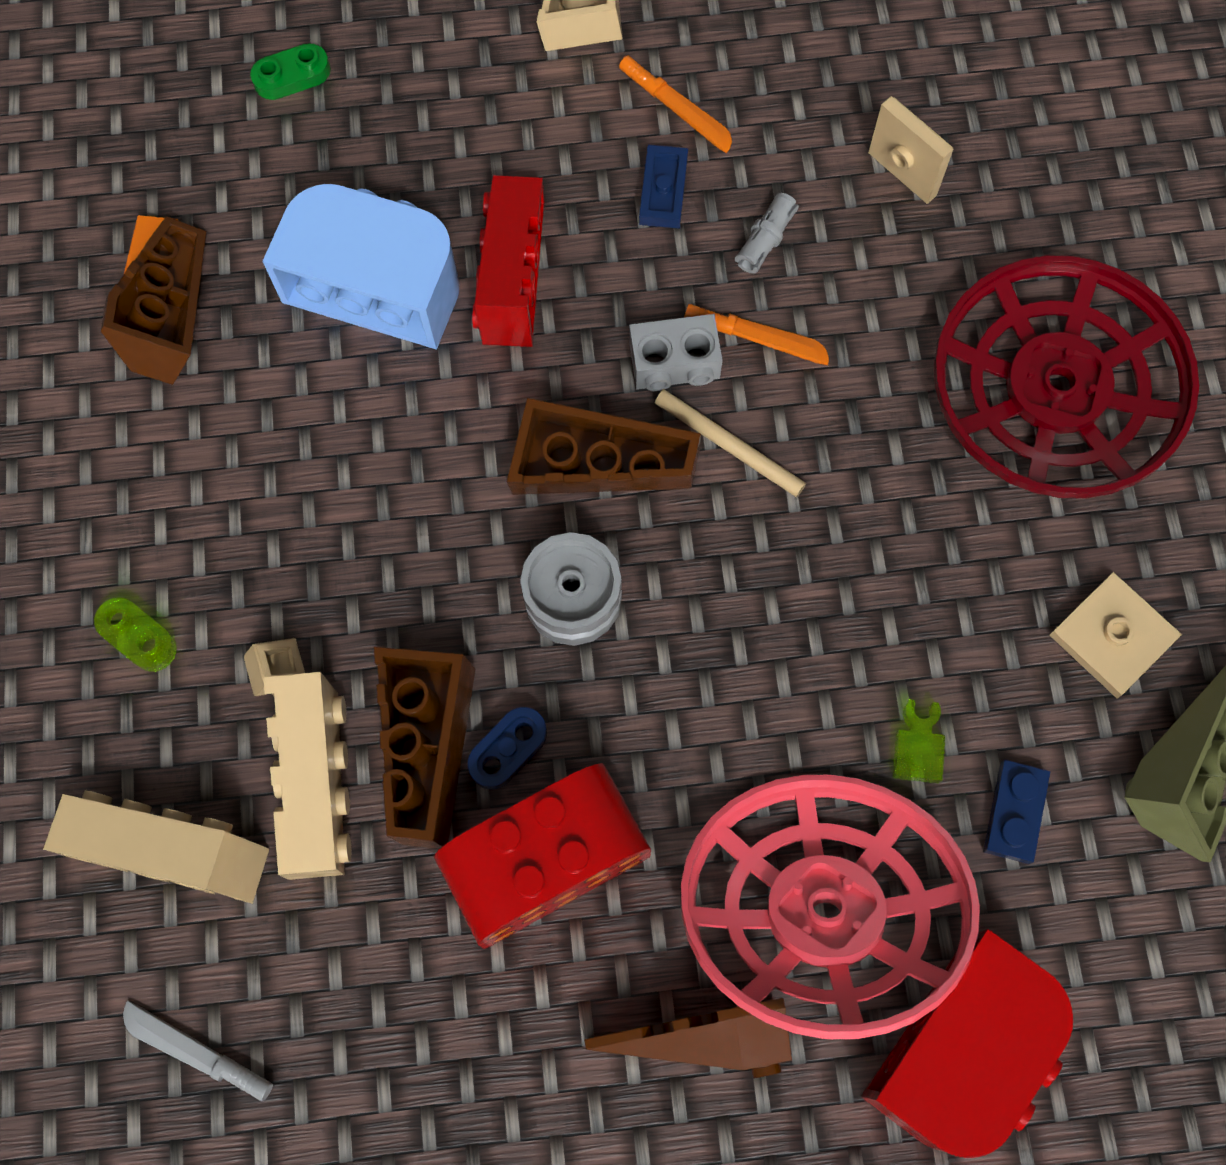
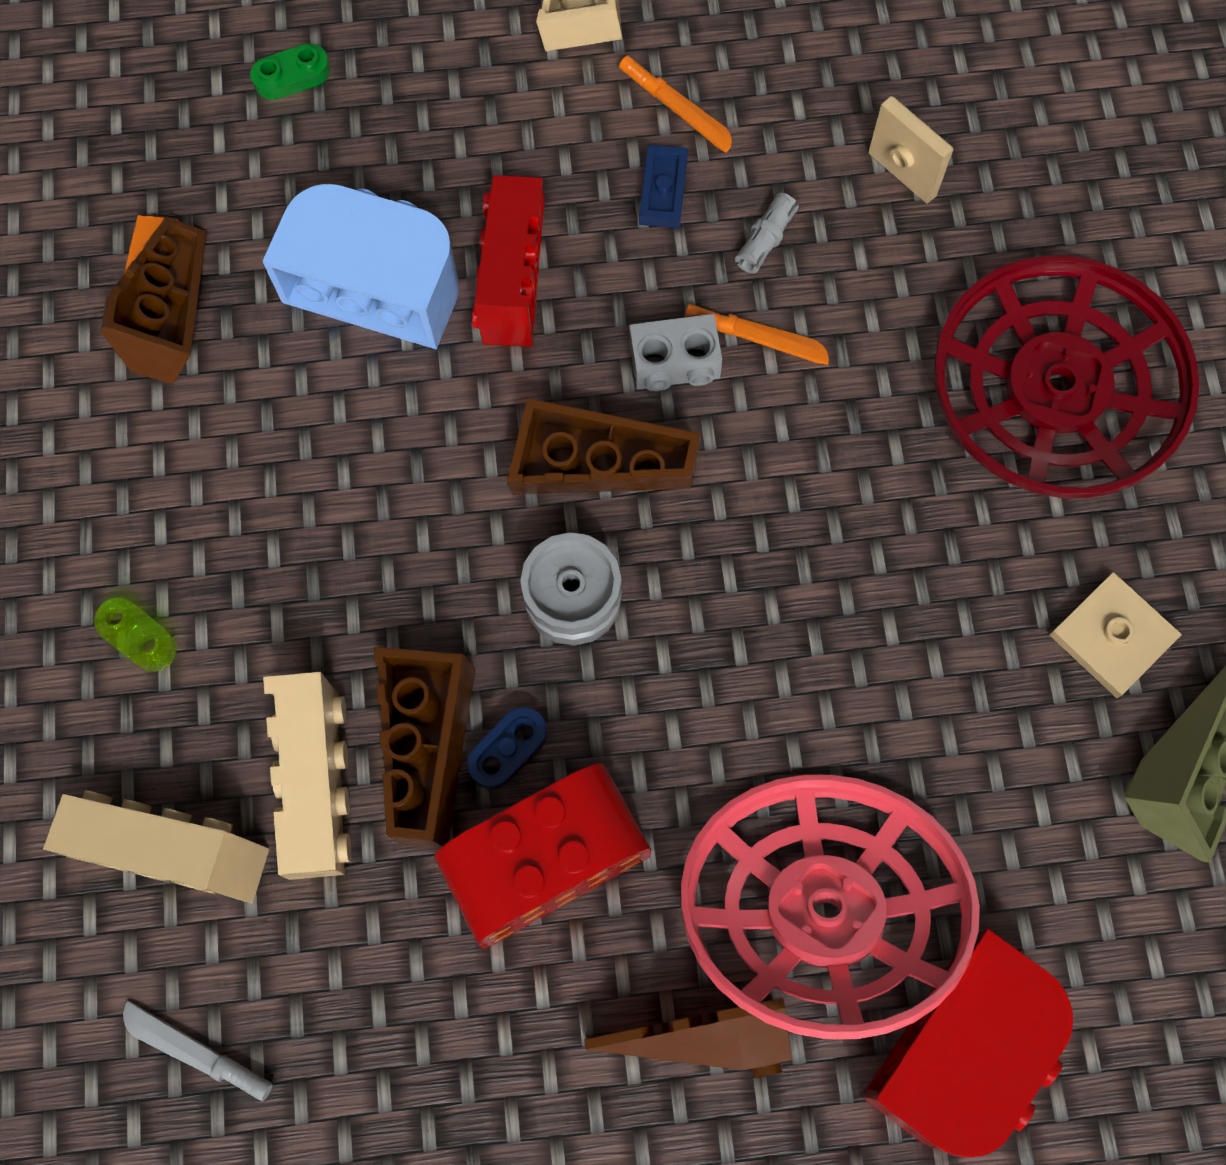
tan slope [244,638,305,696] -> none
tan bar [655,389,806,497] -> none
clear neon green plate [893,699,945,784] -> none
dark blue plate [983,760,1051,864] -> none

